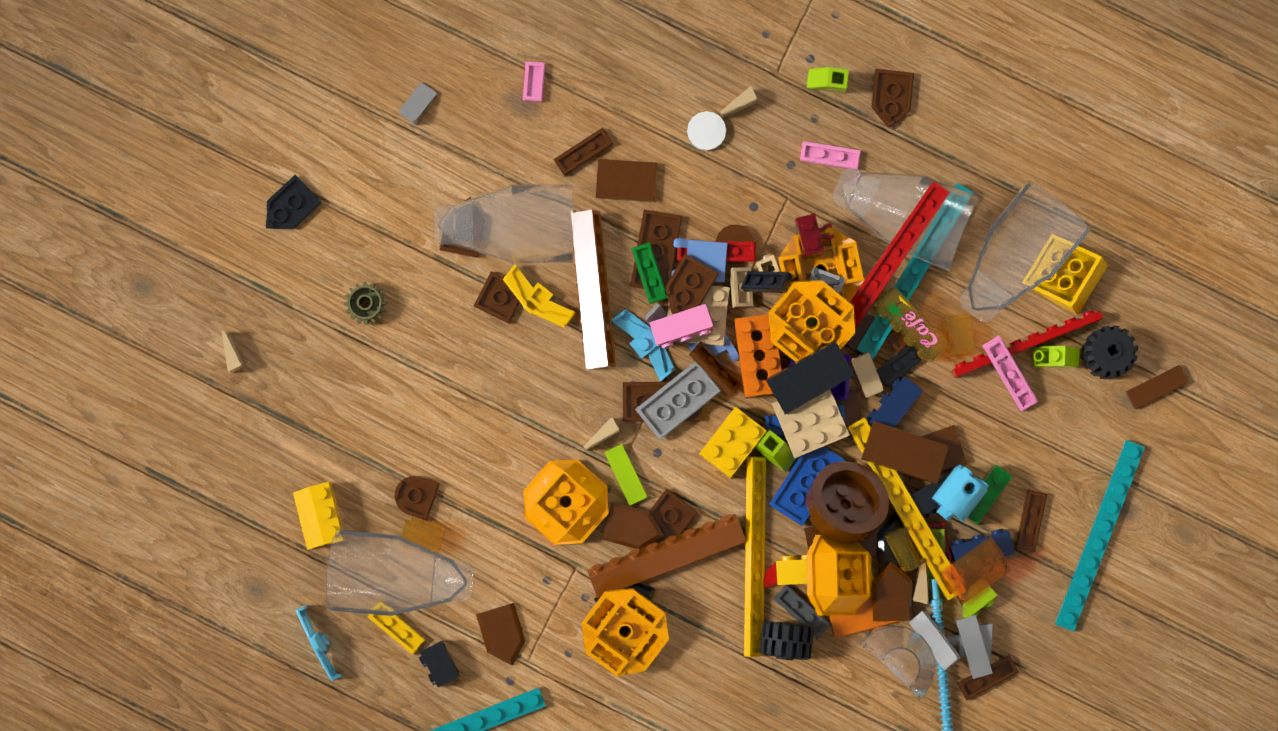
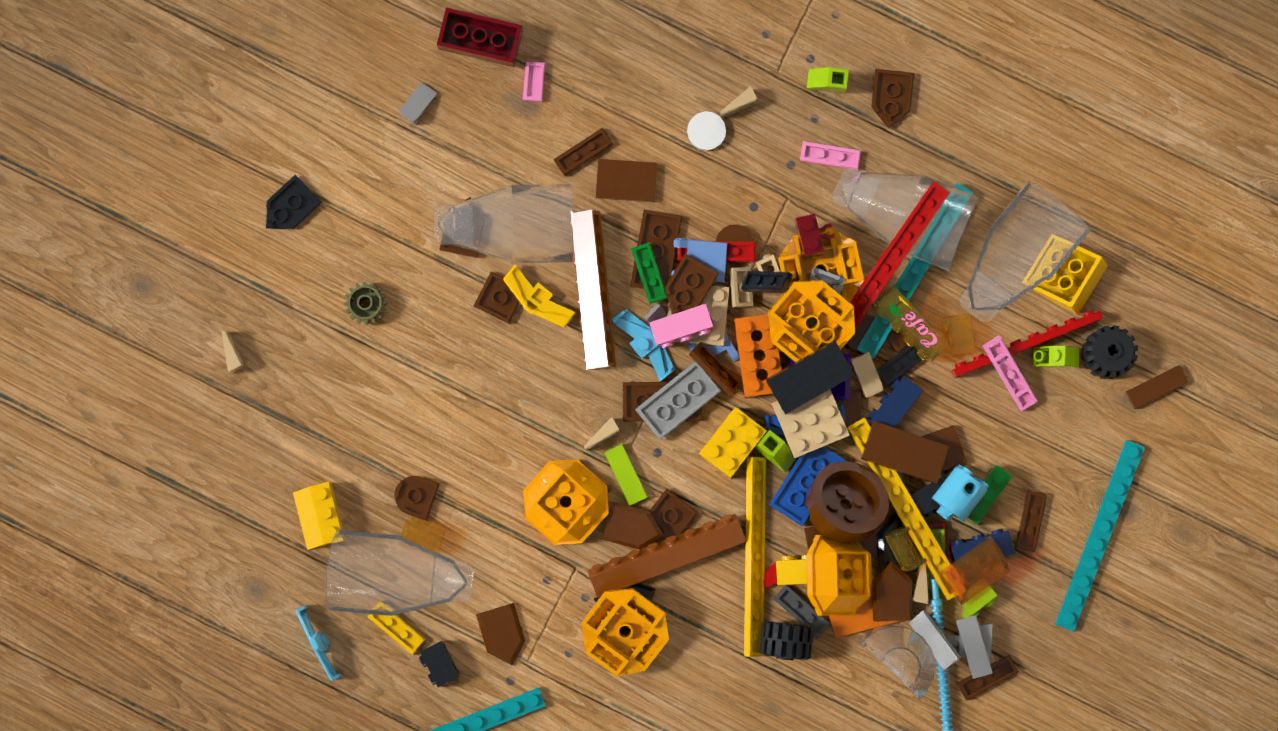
none -> dark red brick [437,7,523,67]

